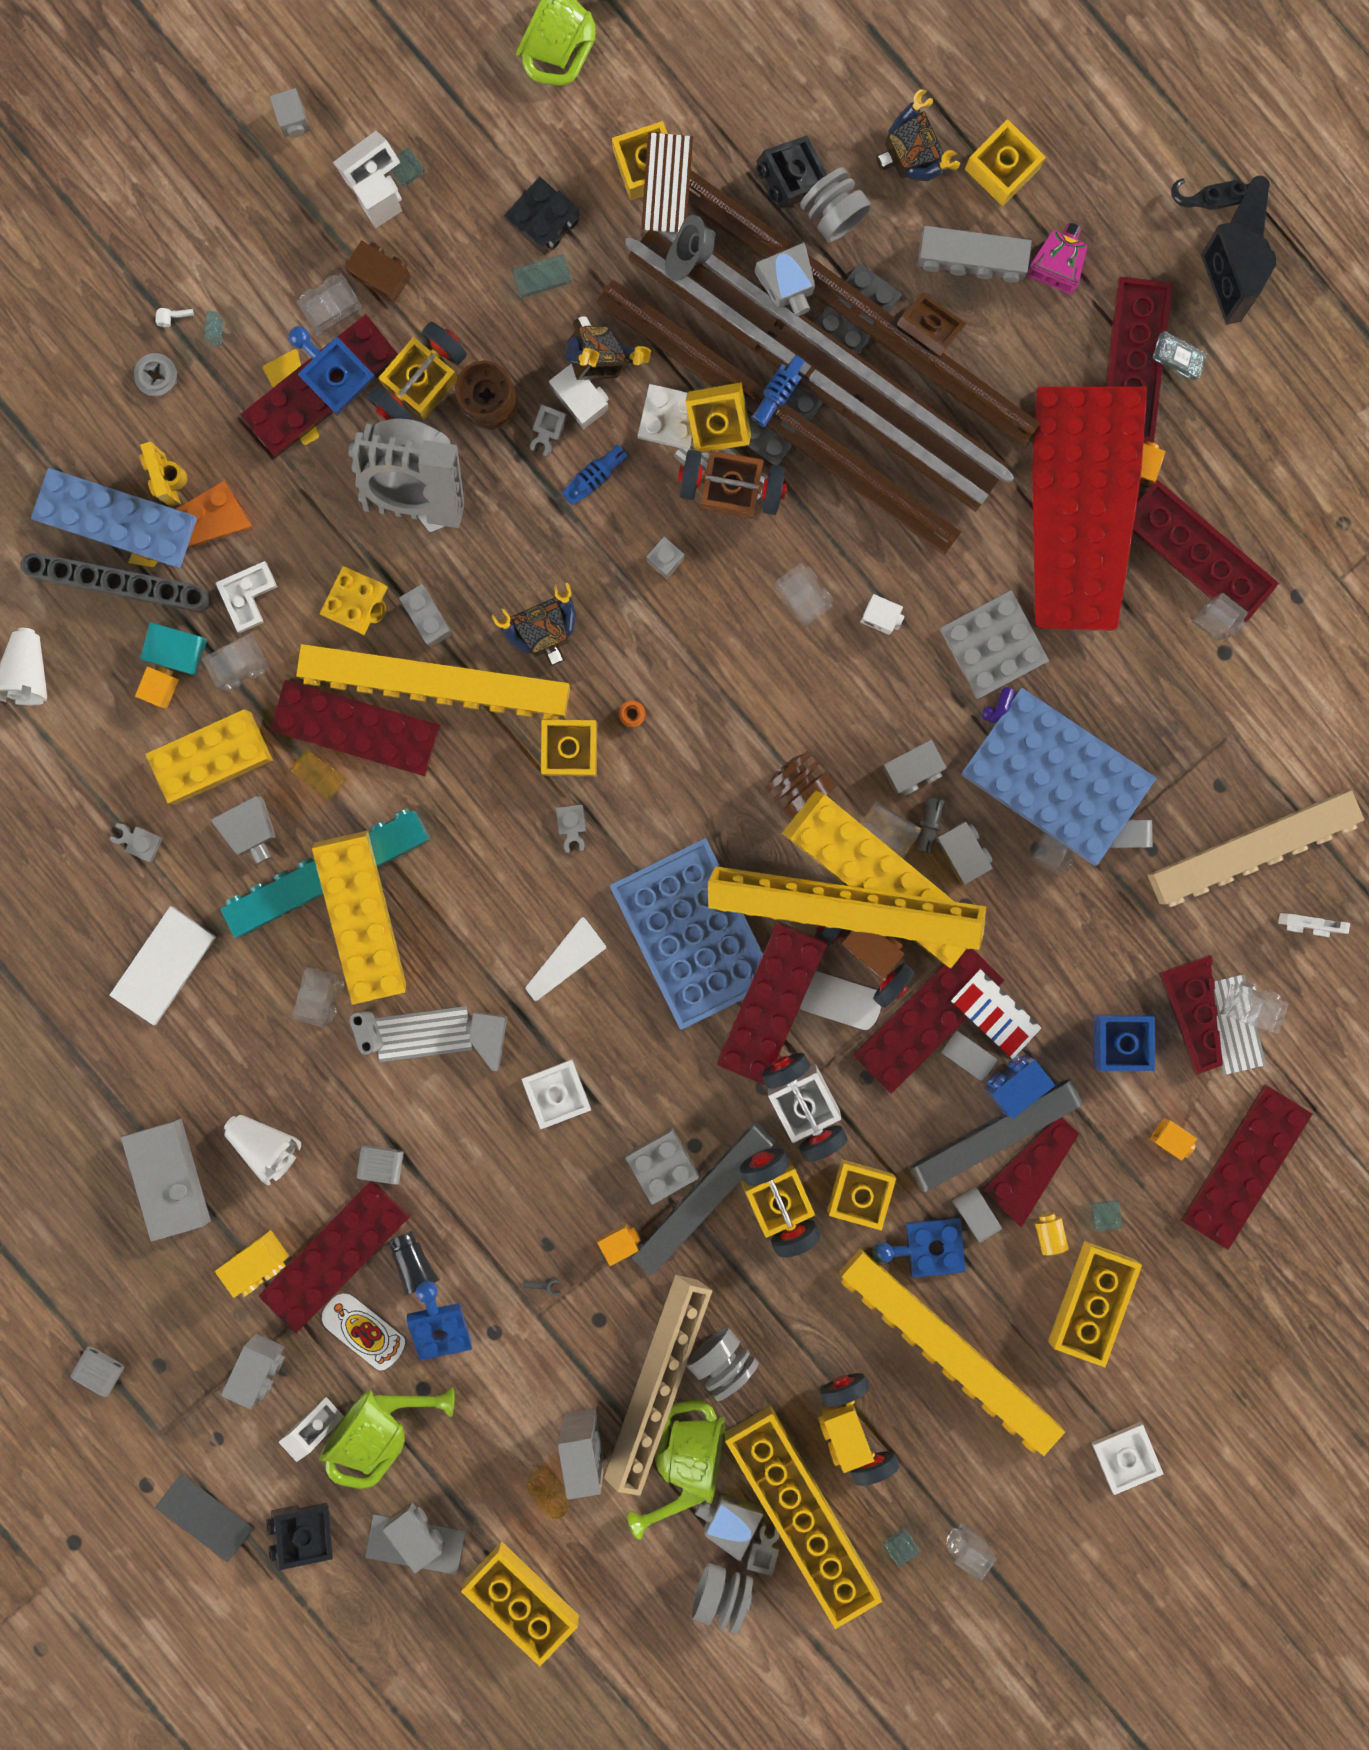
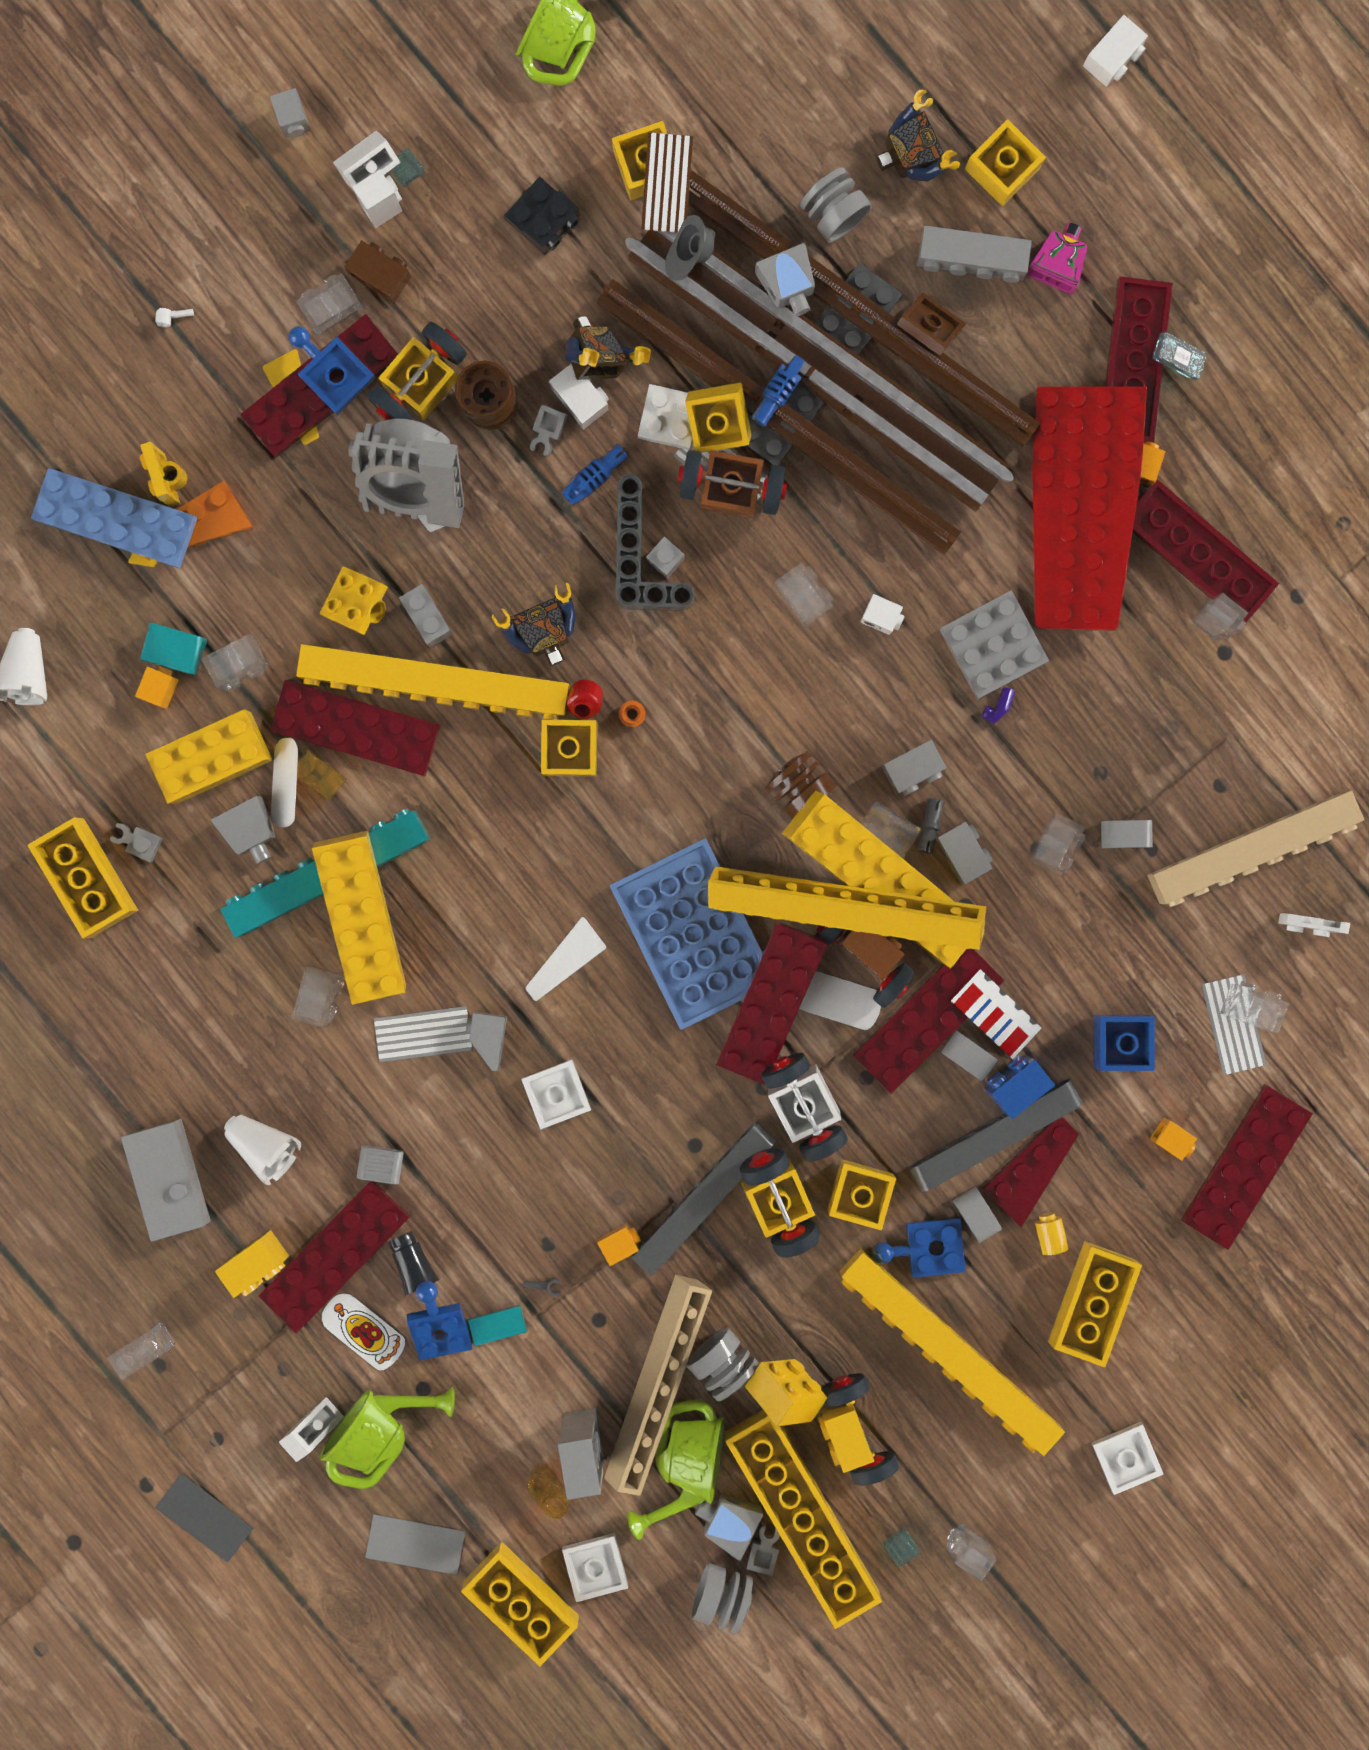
dark grey beam [21,553,211,612] -> none
light grey piece [70,1346,124,1397] -> none
white tile [110,906,217,1025] -> none
light grey gear [134,353,178,397] -> none
clear light blue tile [204,311,223,346] -> none
white plate [216,561,278,633] -> none
light grey brick [221,1334,285,1410] -> none
black plate [266,1503,333,1570] -> none
light grey piece [350,1010,383,1055] -> none
light grey brick [383,1502,444,1573] -> none
clear light blue tile [512,254,572,298] -> none
light grey plate [556,805,586,853] -> none
light grey brick [625,1127,699,1205] -> none
black plate [756,135,827,209] -> none
medium blue plate [961,688,1157,867] -> none
clear light blue tile [1091,1200,1122,1231] -> none
dark red wing [1159,955,1223,1074] -> none
black slope [1171,176,1277,325] -> none
none -> yellow brick [27,817,139,939]
none -> clear brick [107,1321,176,1381]
none -> white sticker [271,738,298,828]
none -> teal tile [468,1304,527,1346]
none -> white plate [562,1533,628,1602]
none -> red head [566,679,603,719]
none -> dark grey beam [616,474,694,611]
none -> yellow brick [745,1359,828,1426]
none -> white brick [1083,15,1148,87]

